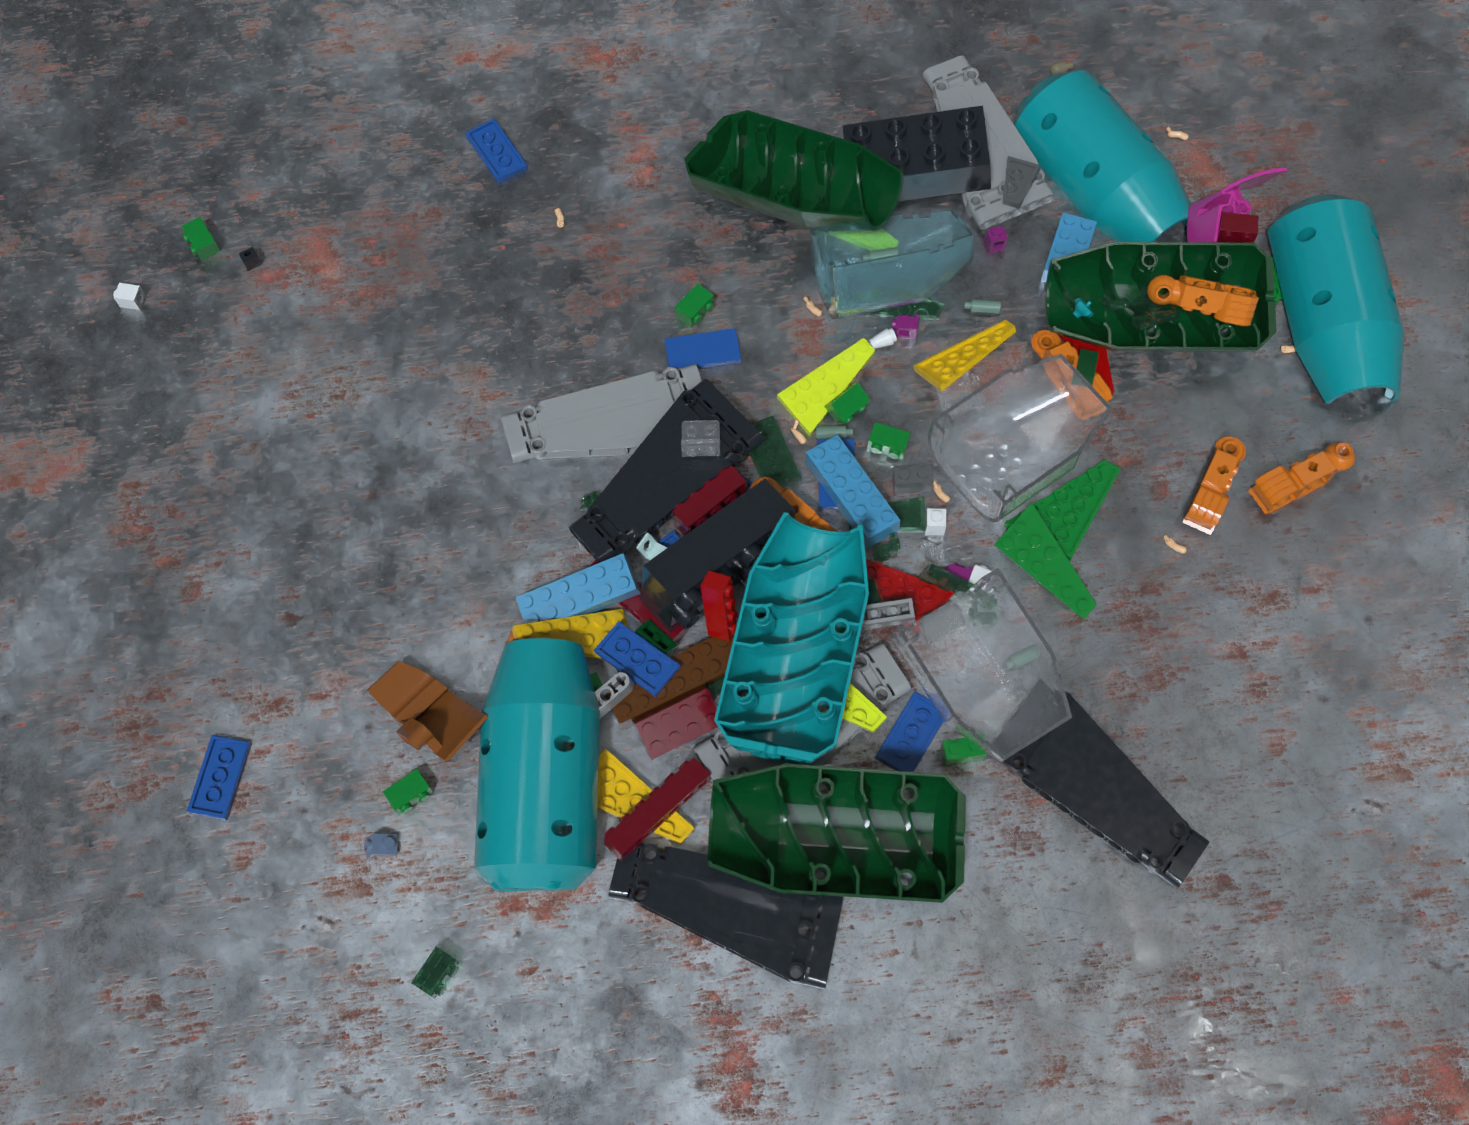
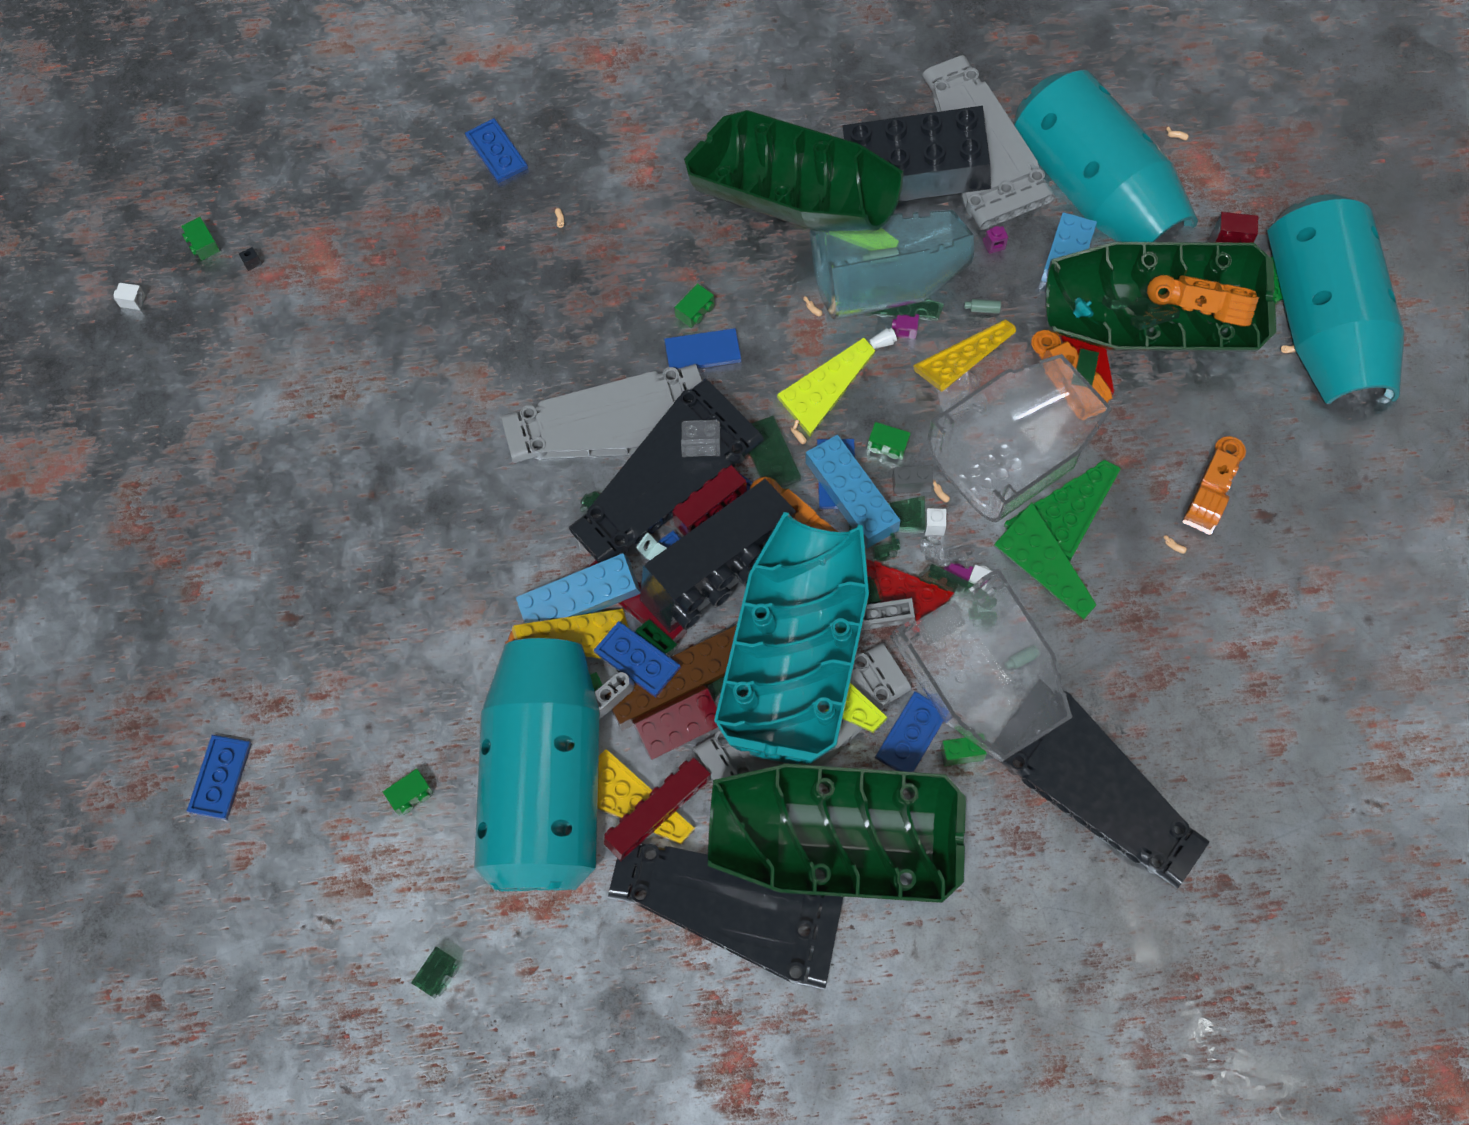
sand blue bracket [364,833,397,858] -> none
dark orange beam [367,661,488,762] -> none
red brick [700,571,737,642] -> none
sand green cylinder [816,425,853,440] -> none
green brick [824,382,870,424] -> none
dark grey wing [1003,156,1040,208] -> none
dark tan cylinder [1050,61,1074,75] -> none
dark pink beam [1187,167,1287,242] -> none
orange brick [1248,442,1355,514] -> none

